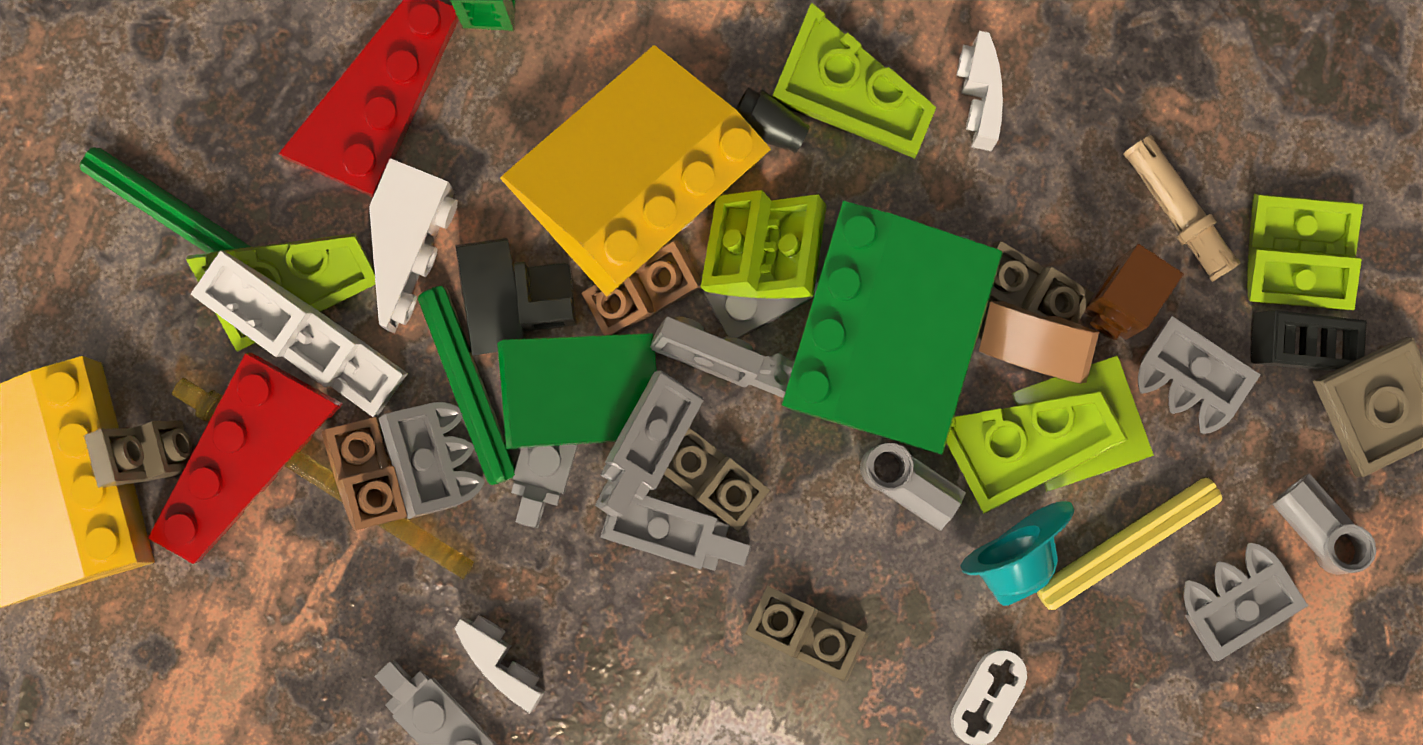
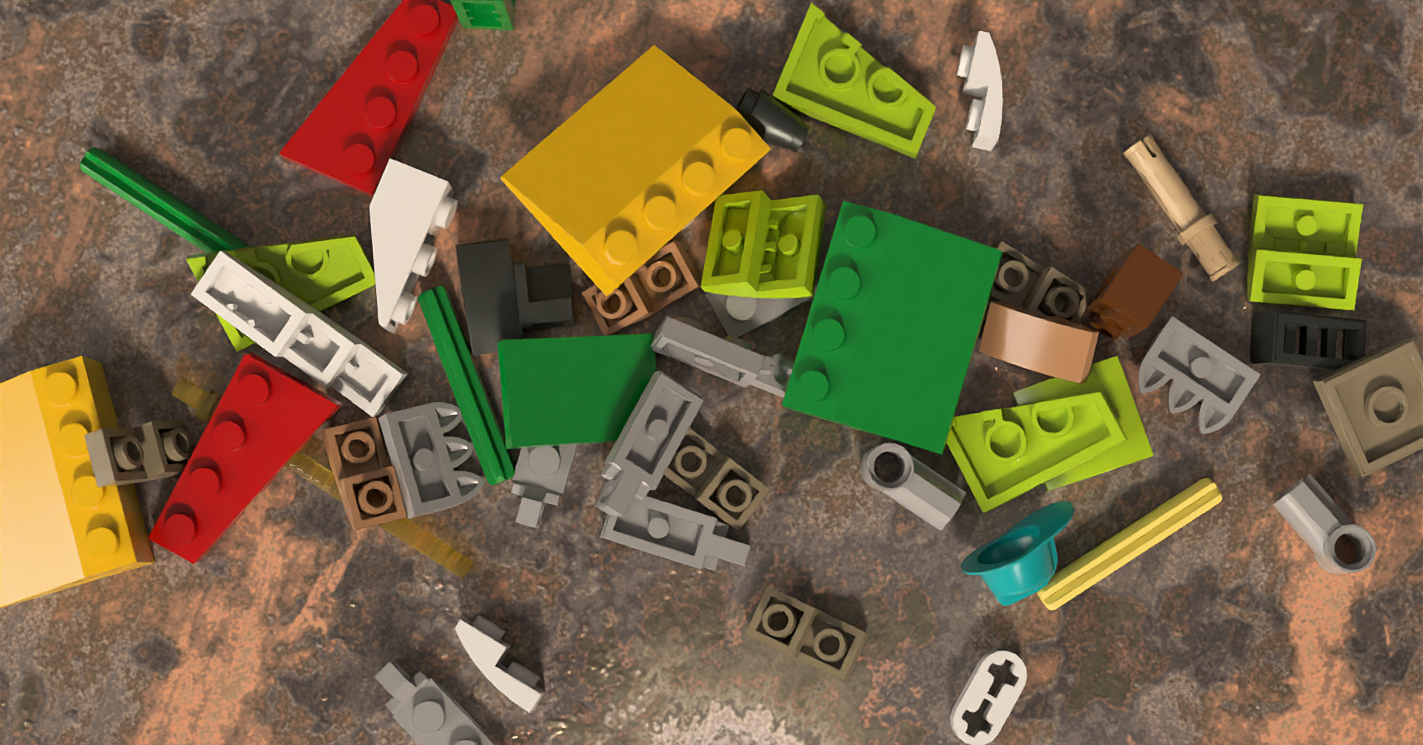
light grey plate [1184,543,1308,661] -> none

